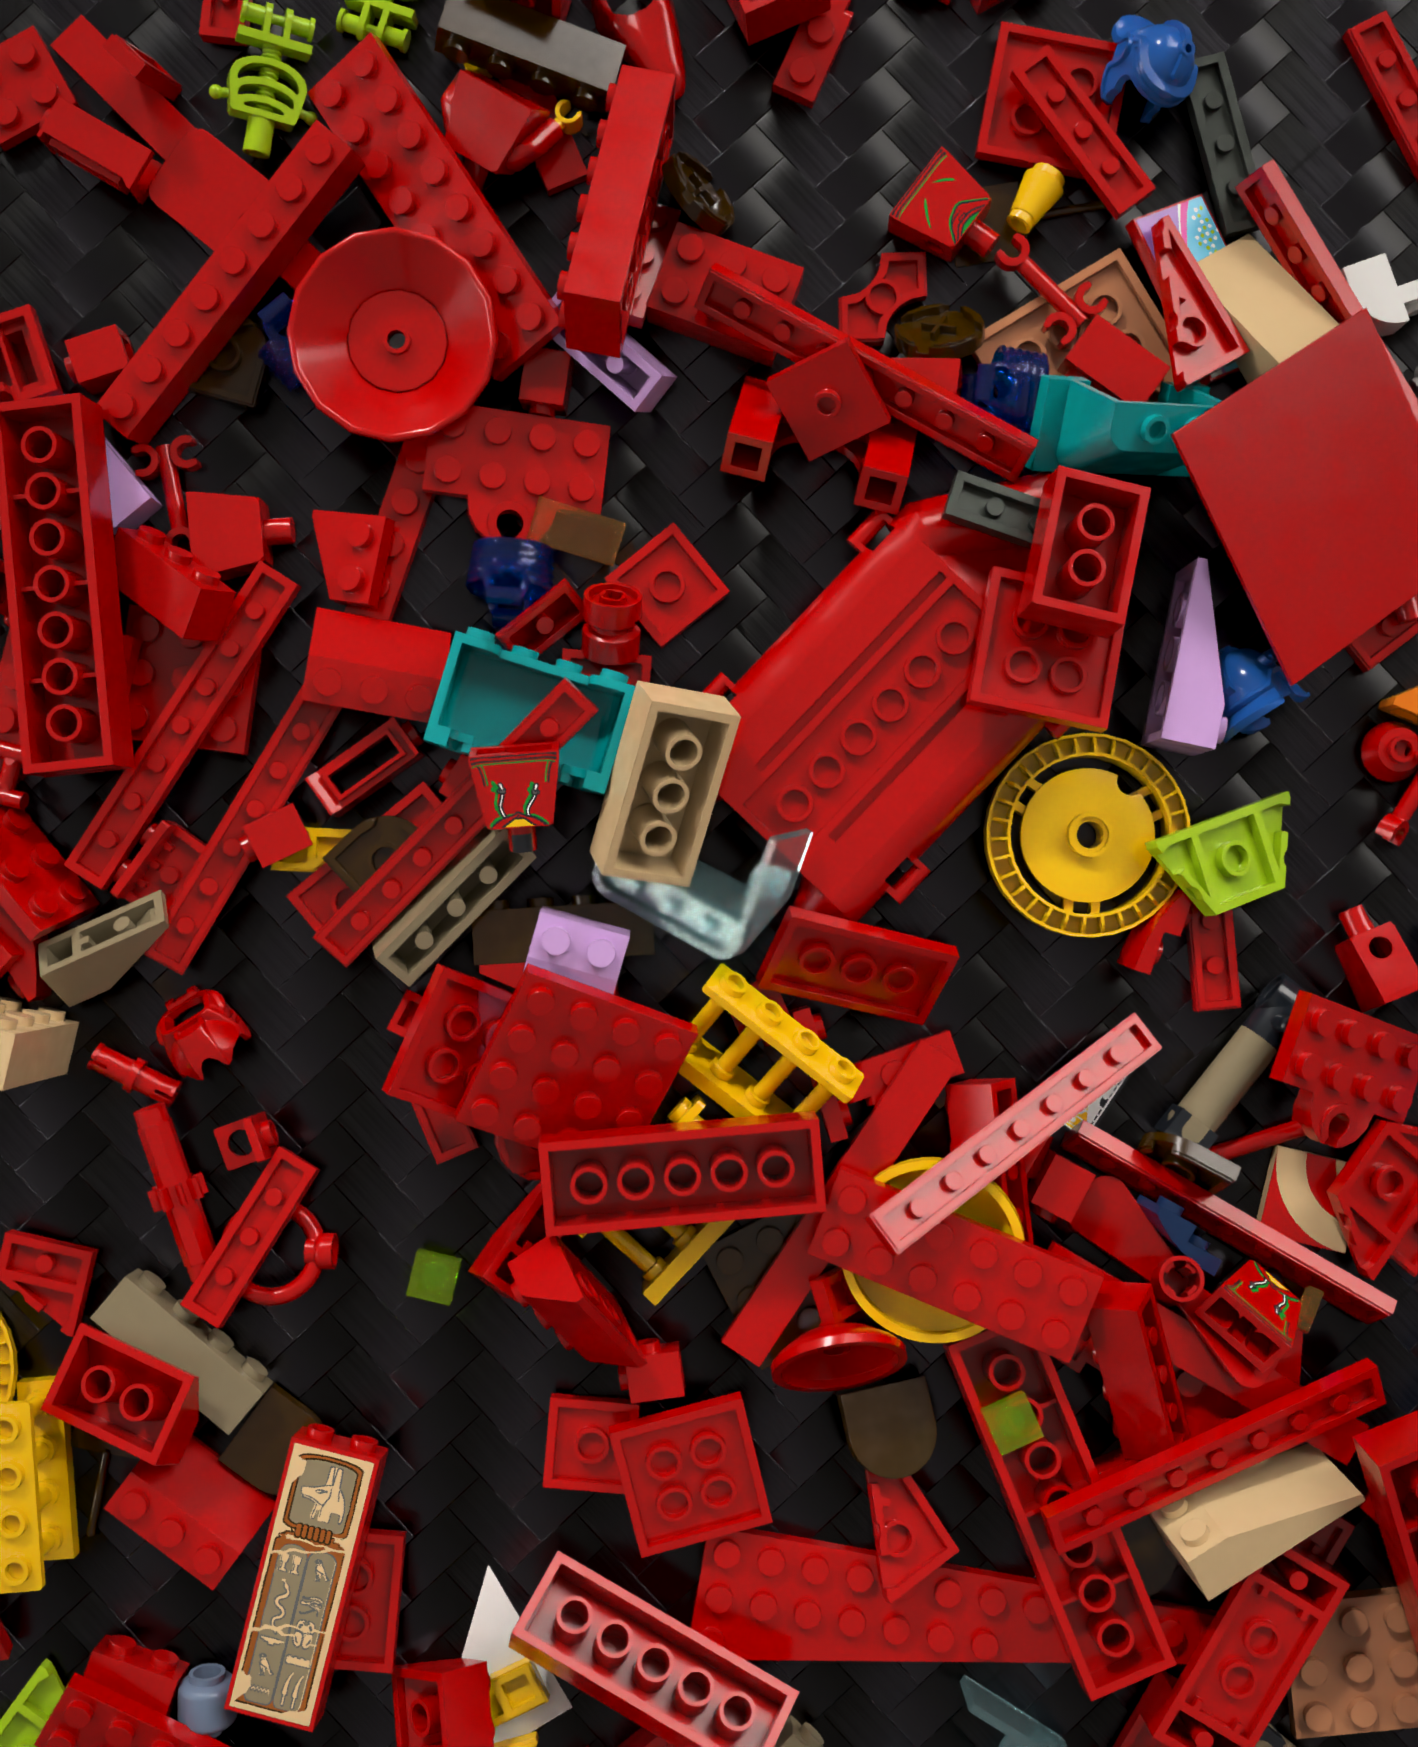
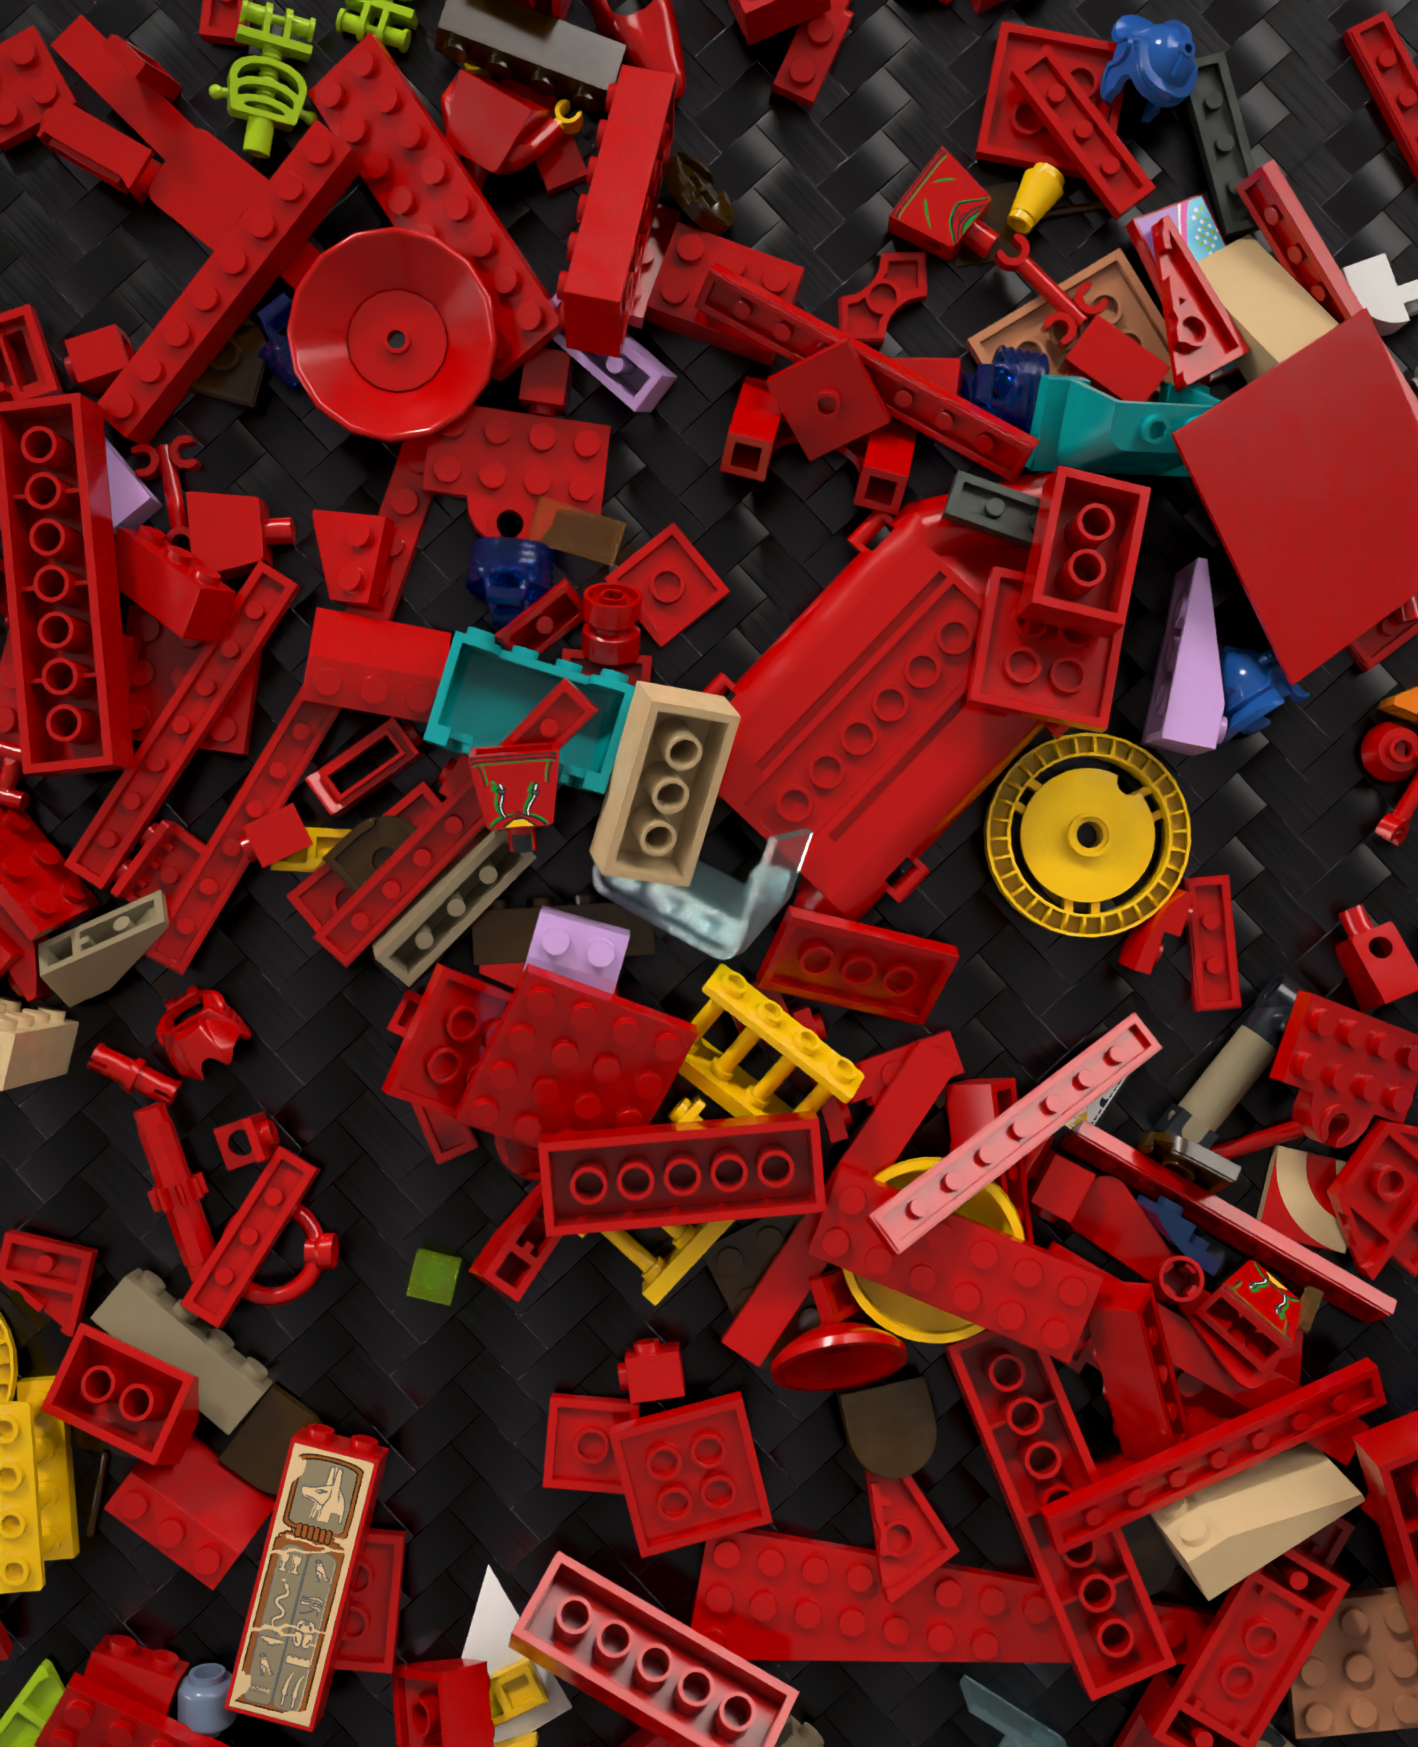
red slope [507,1236,647,1368] -> none
dark brown tile [894,303,985,359] -> none
clear neon green plate [980,1390,1044,1456] -> none
lime wing [1145,791,1291,917] -> none

